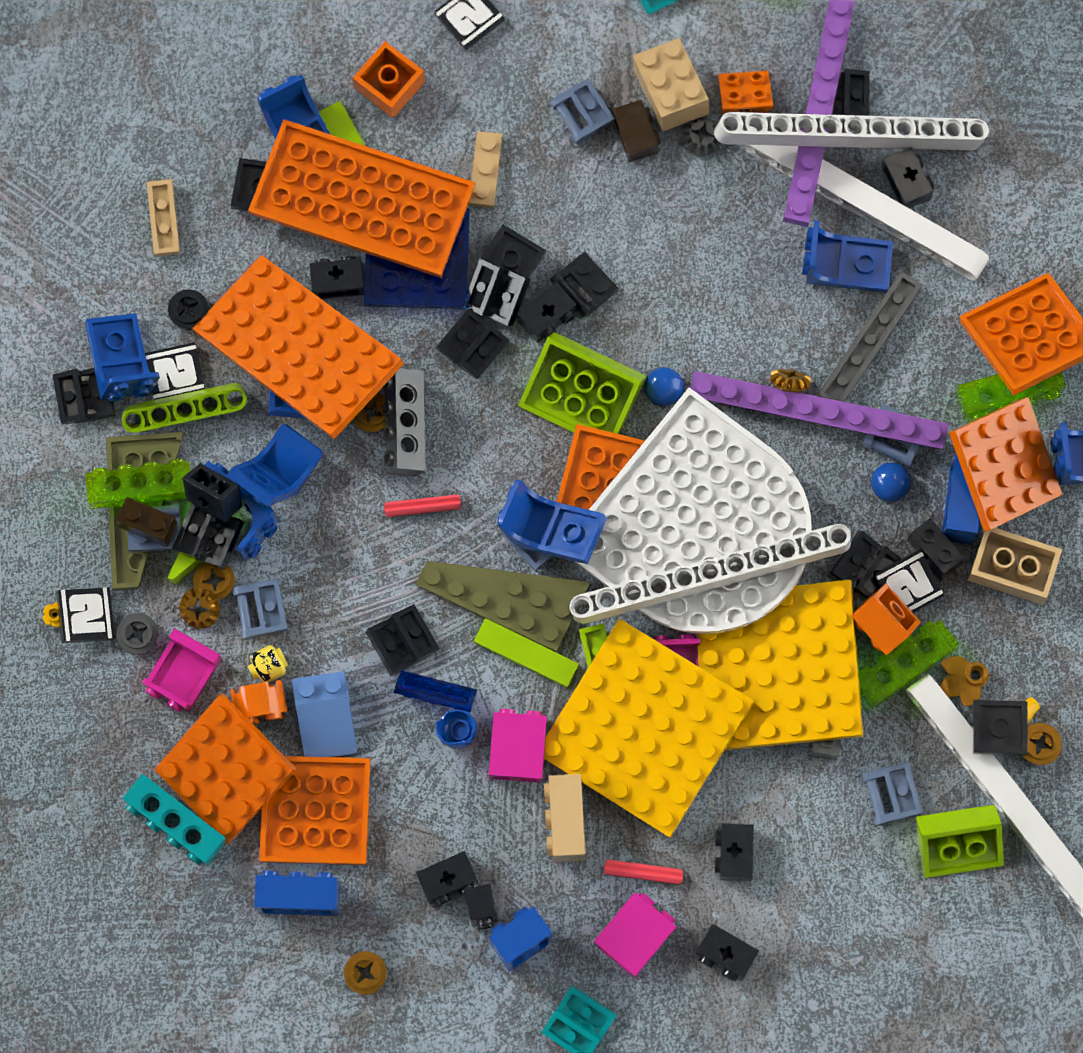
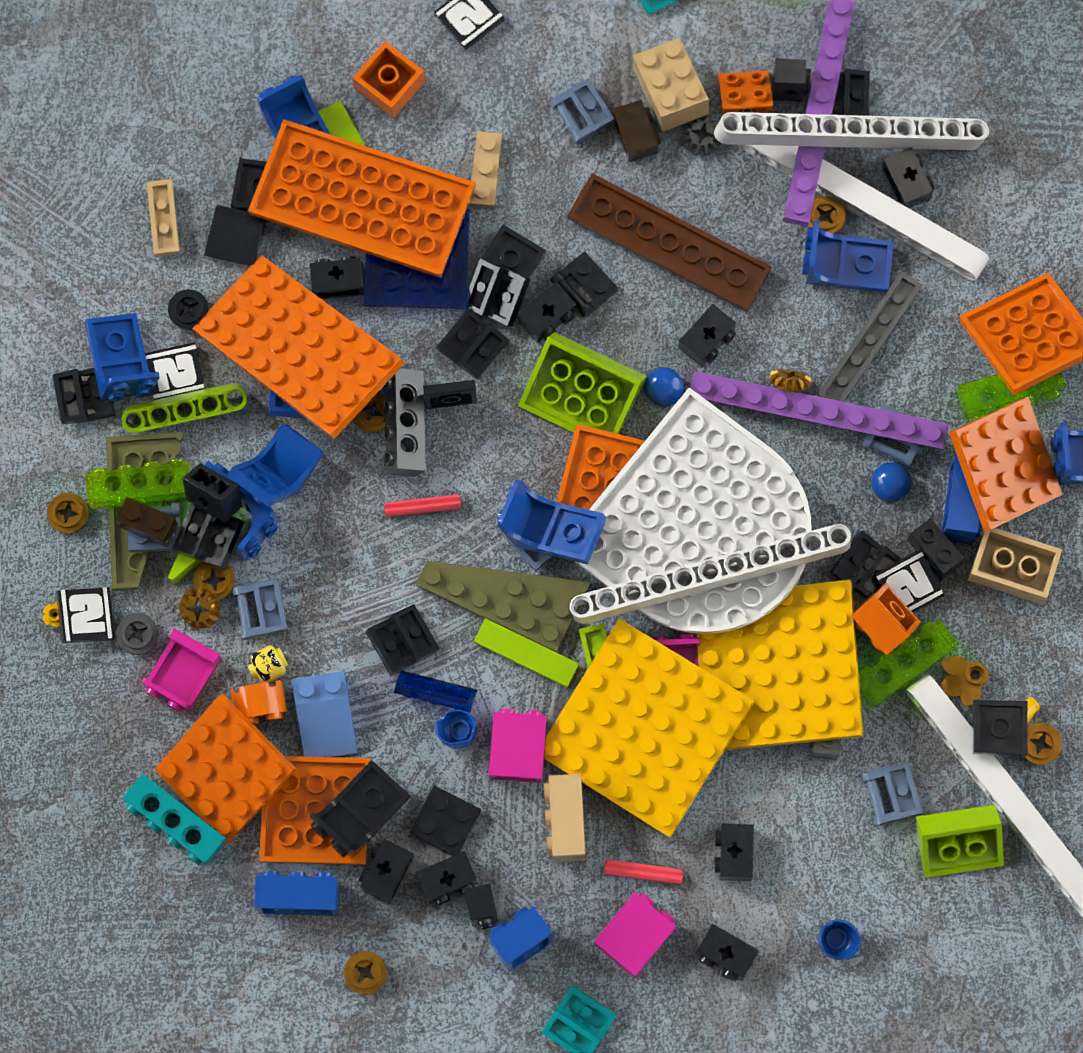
none -> pearl gold gear [47,493,89,534]
none -> black slope [204,205,266,266]
none -> black bracket [310,760,411,859]
none -> black brick [359,839,414,904]
none -> black plate [410,785,482,856]
none -> black tile [423,380,477,409]
none -> reddish brown plate [567,173,772,312]
none -> black brick [678,303,736,367]
none -> black brick [772,58,811,102]
none -> pearl gold gear [808,196,846,234]
none -> blue hair [818,919,861,960]

